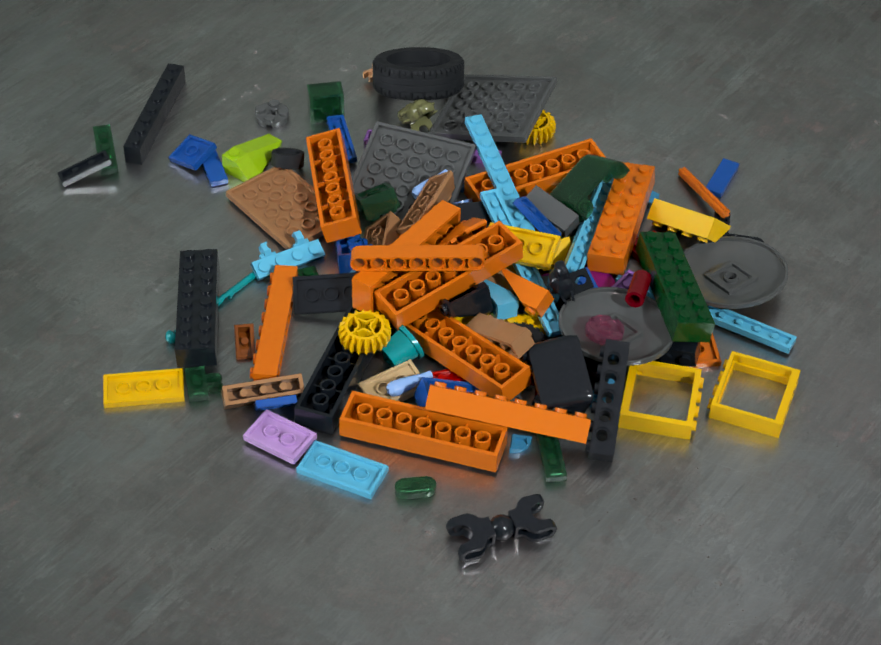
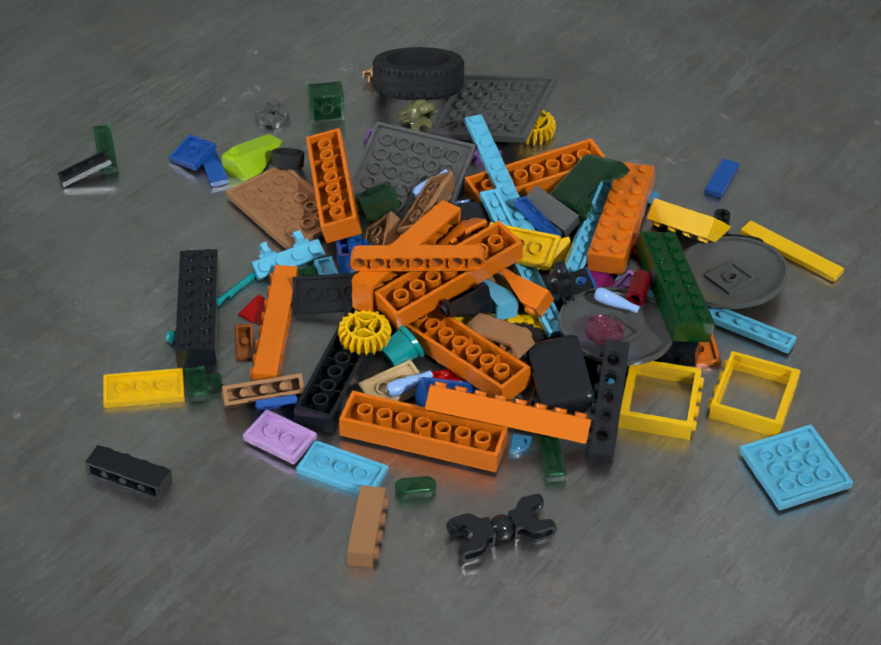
black brick [123,63,186,165] -> none
blue plate [327,114,357,164] -> none
orange axle [678,167,730,218] -> none
none -> black brick [85,445,173,501]
none -> red piece [238,294,266,326]
none -> medium azure plate [313,256,339,275]
none -> medium nougat brick [347,485,389,568]
none -> light blue piece [594,287,640,313]
none -> medium azure plate [739,424,853,511]
none -> yellow tile [740,220,844,283]

